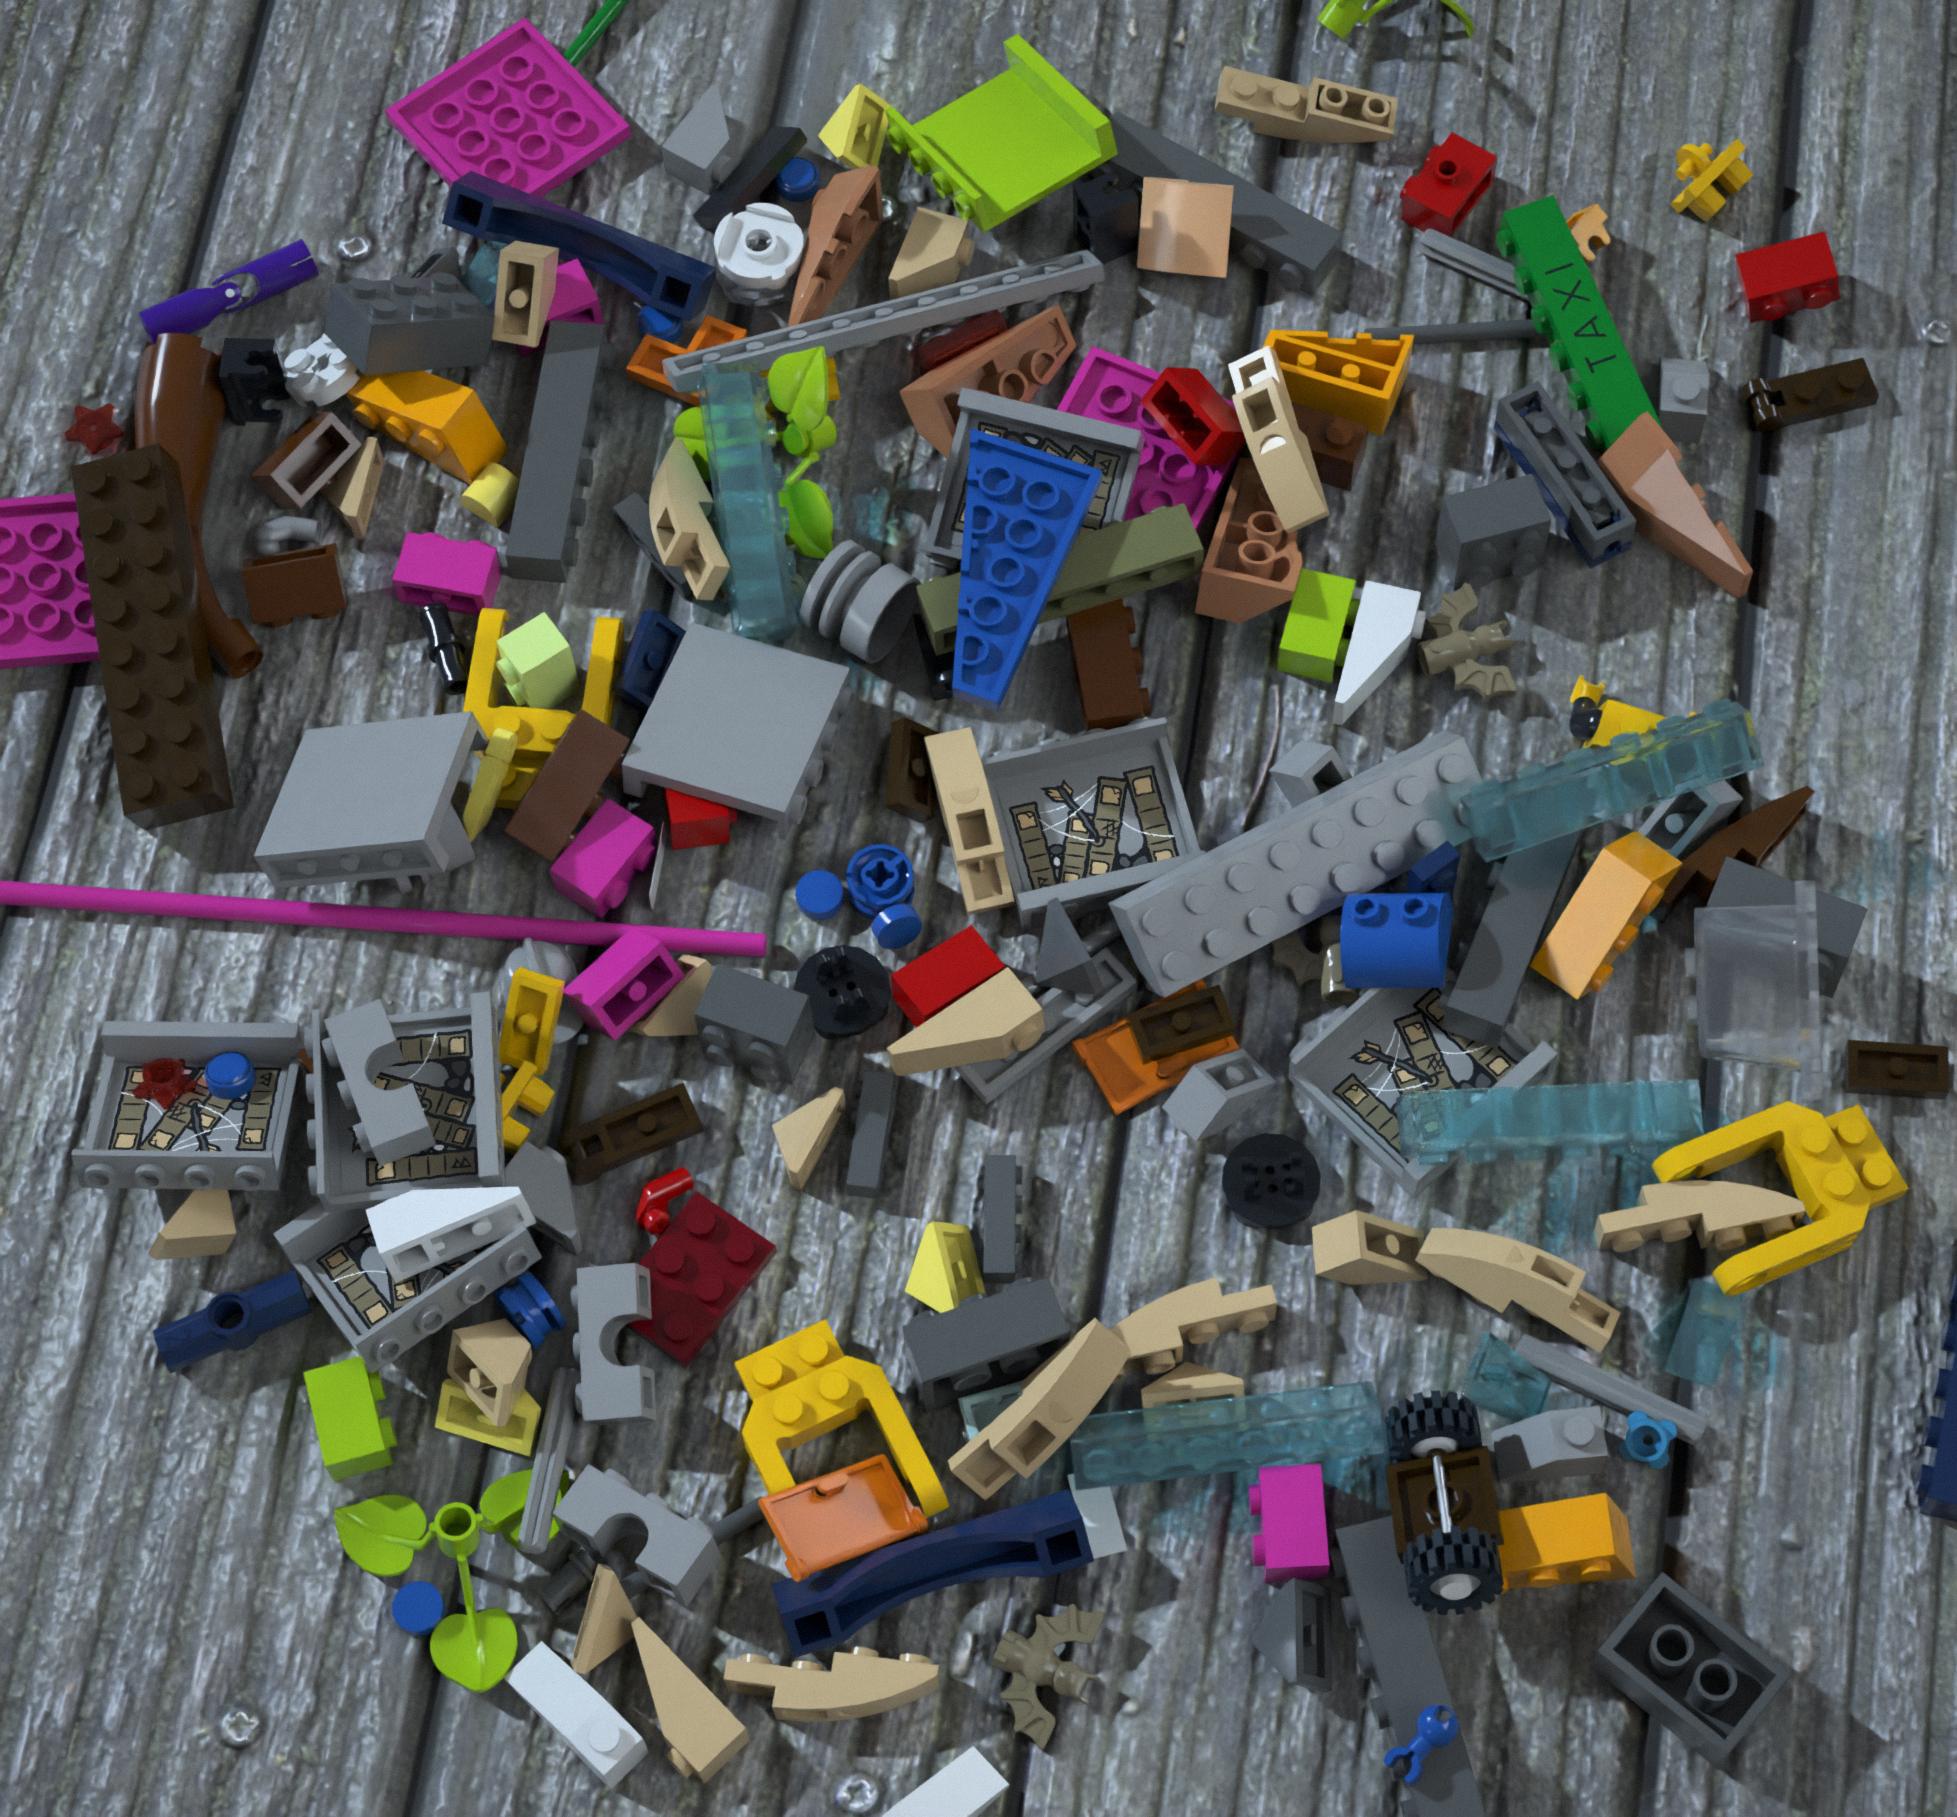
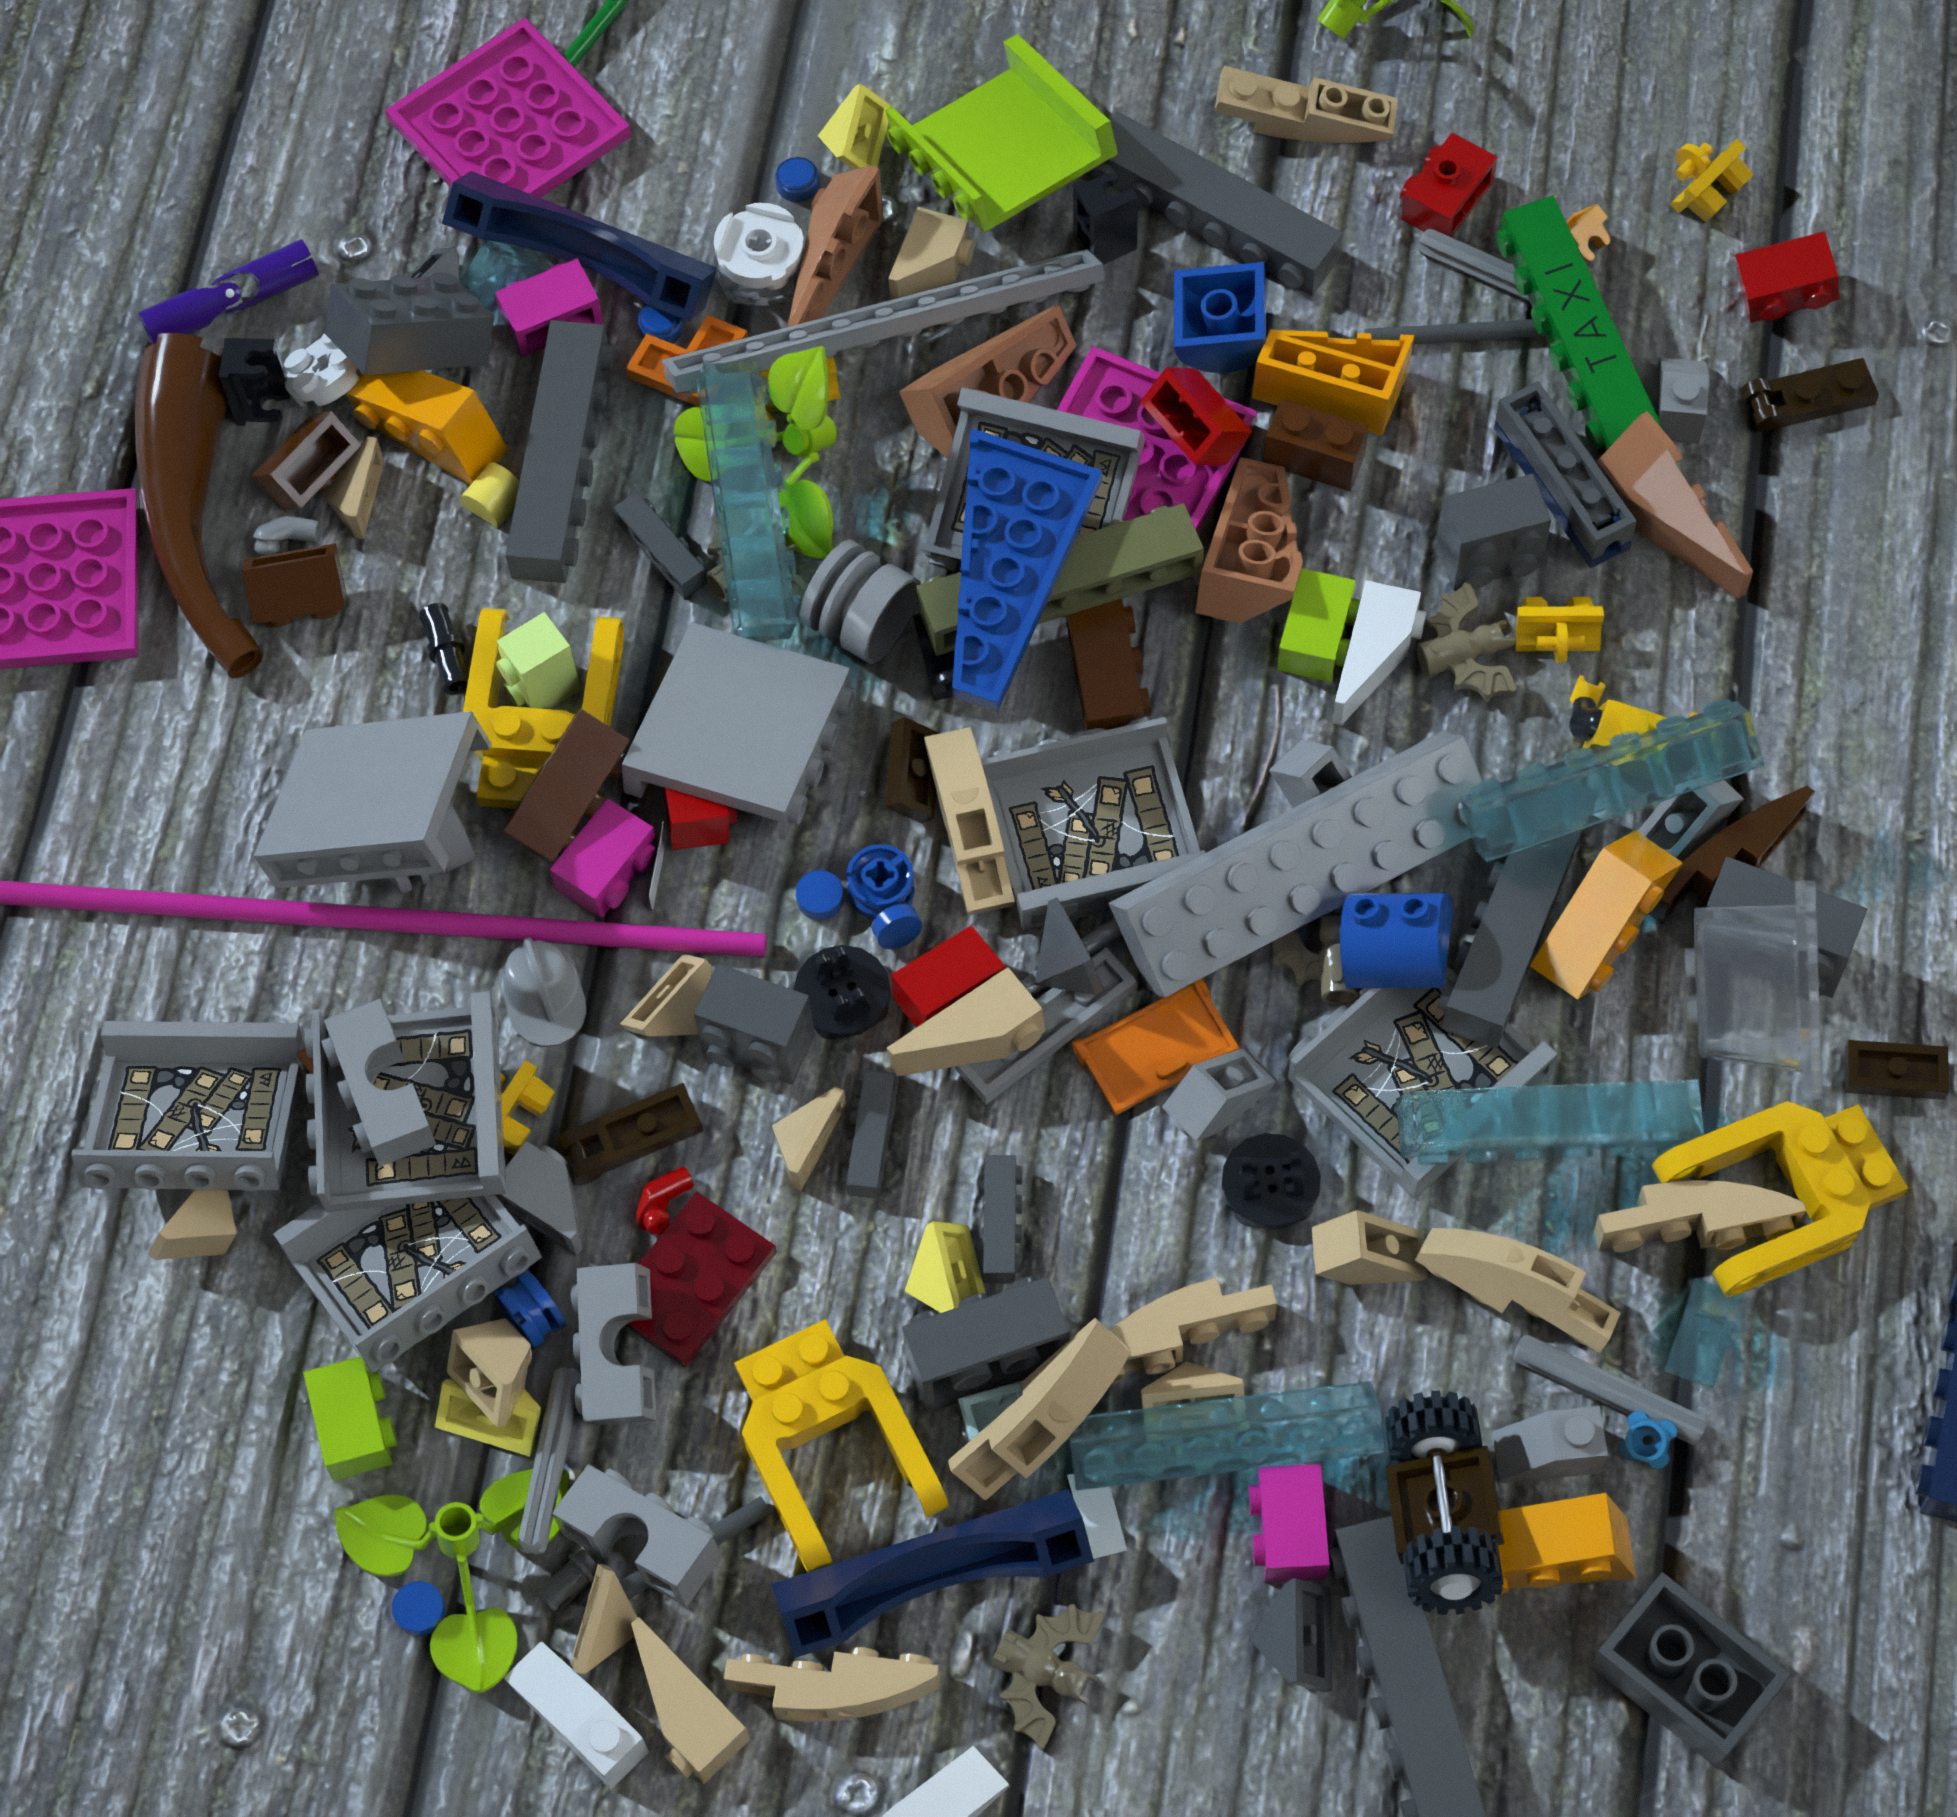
clear red plate [65,403,124,455] -> none
dark brown brick [71,443,234,831] -> none
clear red plate [132,1058,197,1109] -> none
dark blue piece [153,1270,312,1373] -> none
blue piece [204,1052,256,1099] -> none
white slope [366,1187,536,1283] -> none
dark pink brick [392,532,503,617] -> none
light yellow piece [463,727,518,844] -> none
tan slope [492,241,559,347] -> none
yellow plate [499,967,565,1076] -> none
dark pink brick [563,927,685,1041] -> none
dark blue plate [611,608,686,714] -> none
tan slope [649,439,731,600] -> none
light grey slope [661,85,734,195] -> none
black tile [693,126,808,229] -> none
orange door [758,1454,928,1582] -> none
clear red plate [918,309,1007,376] -> none
dark brown plate [1127,985,1236,1065] -> none
light nougat slope [1137,177,1234,278] -> none
tan slope [1228,345,1330,534] -> none
blue arm [1384,1704,1459,1786] -> none
dark blue plate [1406,841,1460,901] -> none
clear light blue slope [1460,1332,1552,1422] -> none
none -> blue brick [1174,262,1266,373]
none -> yellow hips [1515,596,1604,664]

